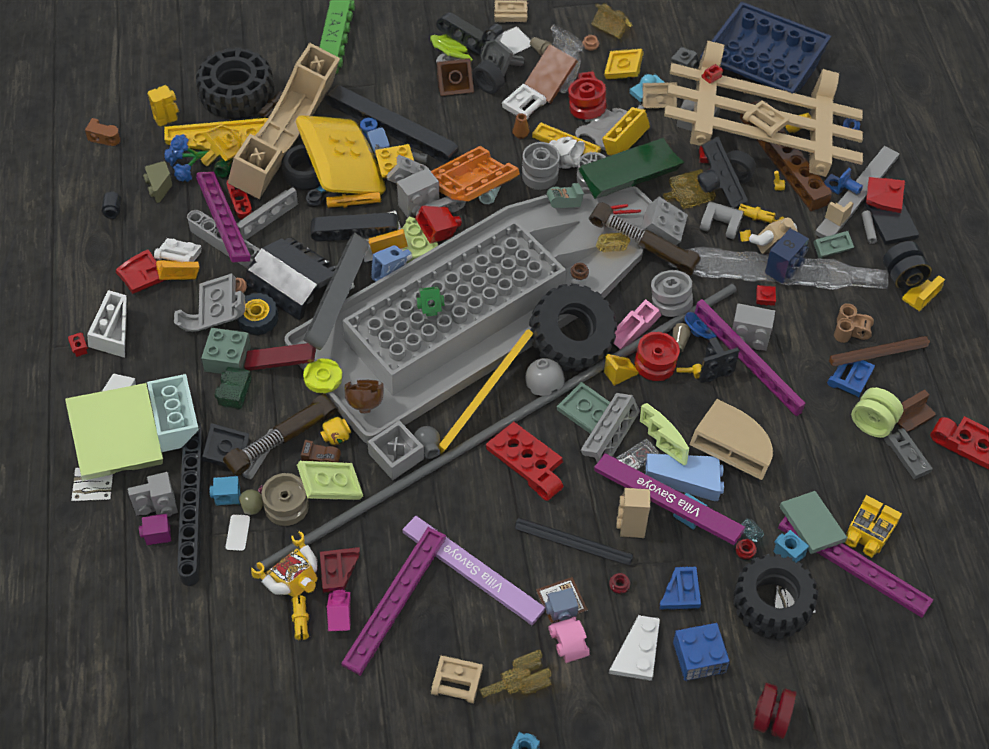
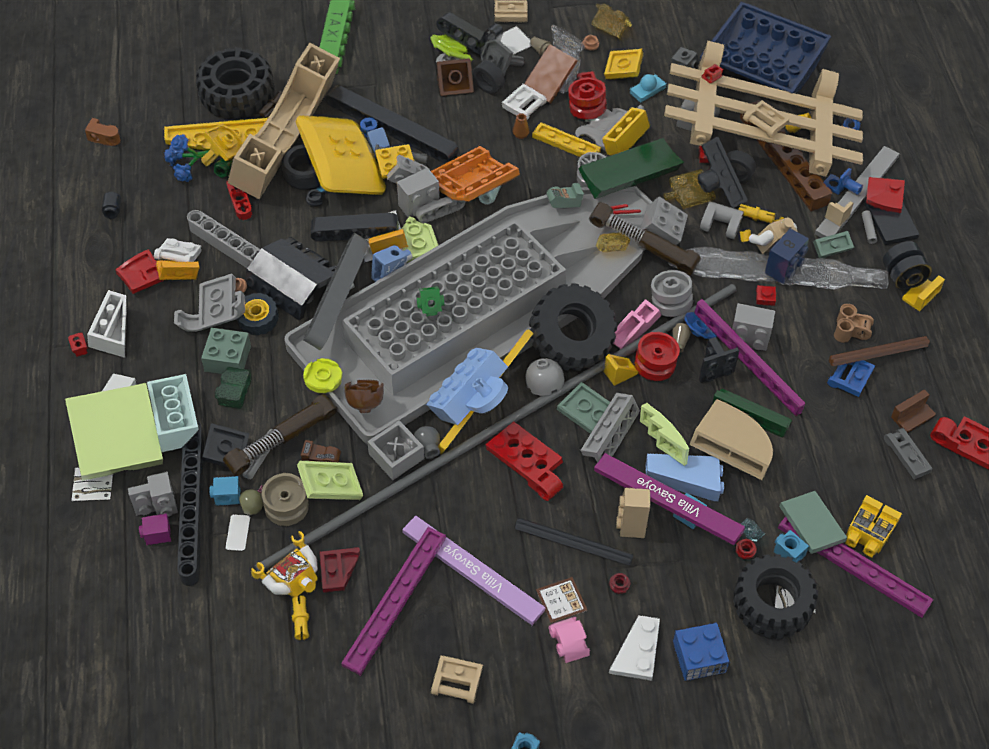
olive slope [143,161,172,203] -> none
yellow brick [148,85,179,126] -> none
magenta tile [196,172,251,262] -> none
light grey fence [236,187,298,240] -> none
dark red tile [244,343,316,371] -> none
yellow head [320,417,351,446] -> none
light orange pin [326,192,381,208] -> none
dark pink slope [327,590,351,631] -> none
red torso [415,206,461,243] -> none
clear yellow plant [480,650,552,698] -> none
light grey wheel [522,142,560,190] -> none
sand blue brick [545,588,579,621] -> none
white helmet [549,137,585,168] -> none
reddish brown plate [570,263,589,280] -> none
clear tile [616,439,659,470] -> none
tan plate [642,83,677,108] -> none
blue wing [659,567,701,609] -> none
yellow hand [677,364,702,379] -> none
dark red wheel [753,683,796,739] -> none
yellow hand [774,171,785,191] -> none
yellowish green wheel [851,388,903,438] -> none
none -> light blue brick [426,348,508,425]
none -> dark green panel [712,389,792,438]

